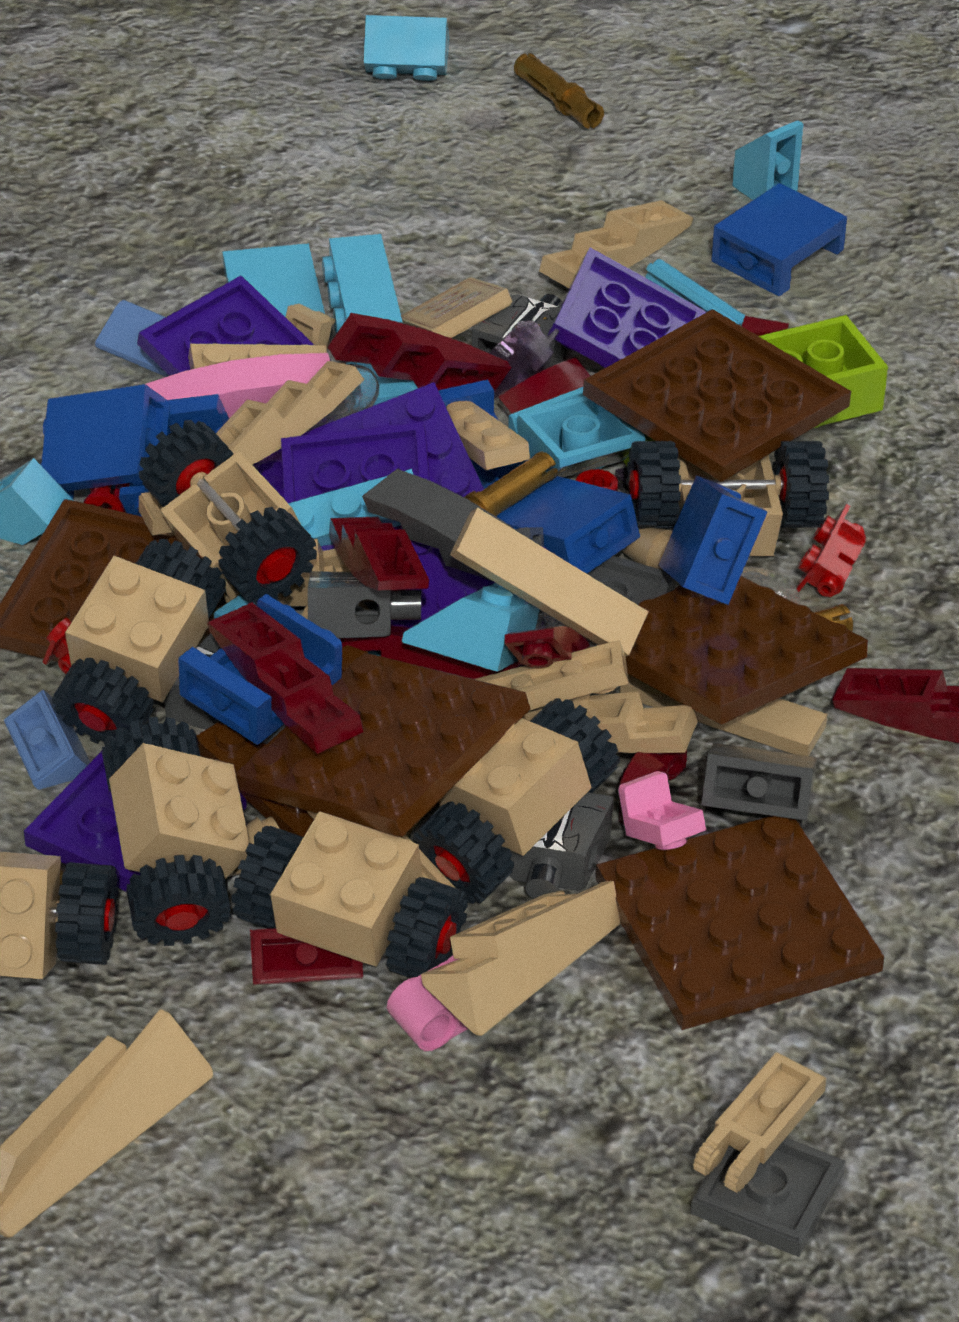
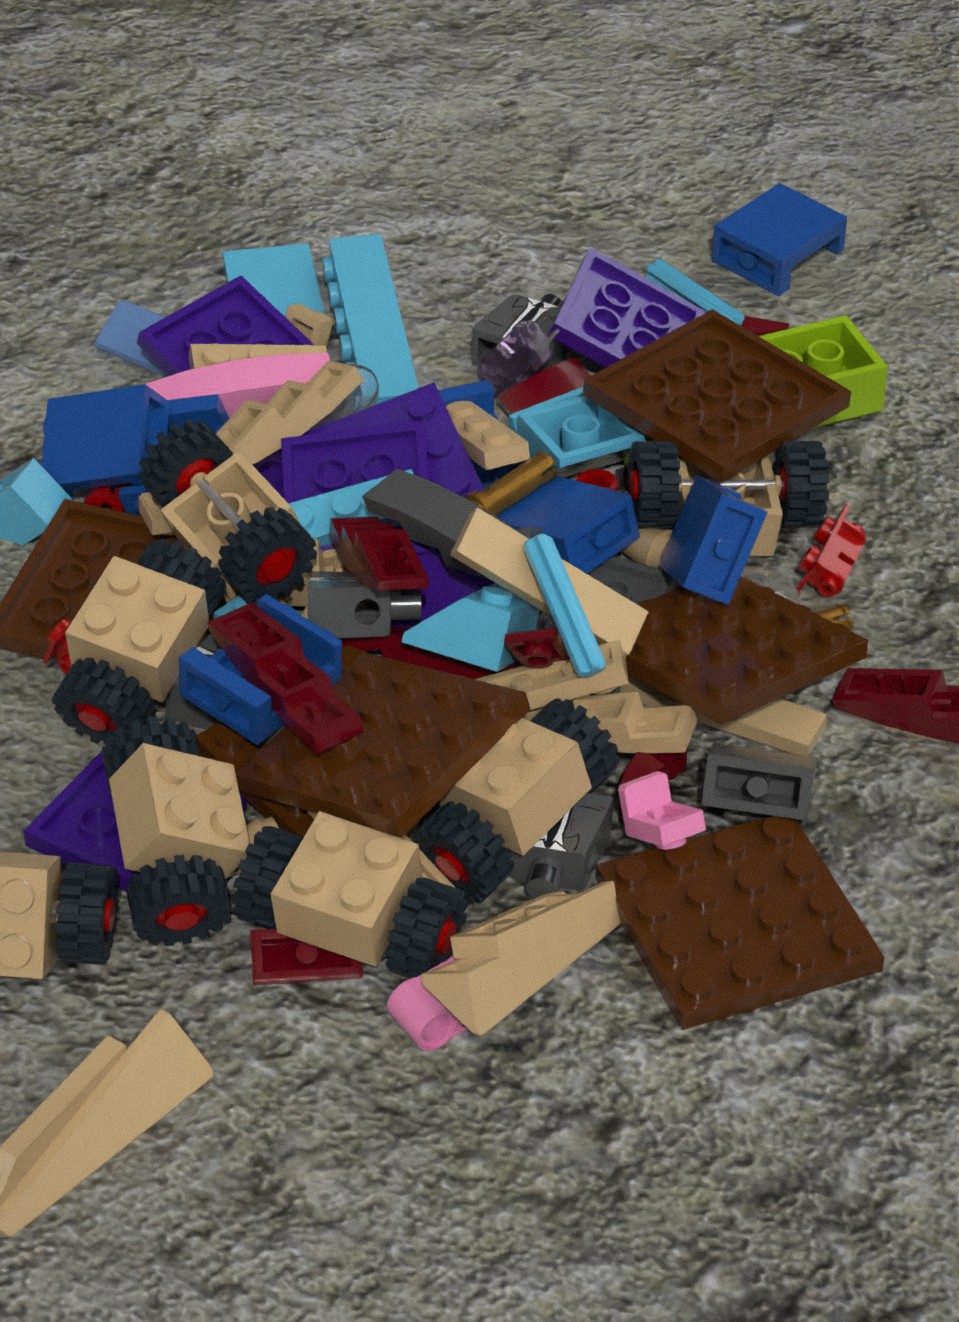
medium blue slope [4,690,90,790] -> none
dark red slope [328,313,512,392] -> none
medium azure slope [364,15,450,81] -> none
tan tile [401,277,512,338] -> none
pearl gold pin [514,53,604,129] -> none
tan slope [539,200,693,289] -> none
dark grey tile [691,1138,846,1257] -> none
tan hinge [693,1052,826,1193] -> none
medium azure slope [733,120,803,200] -> none
none -> medium azure axle [524,533,606,678]

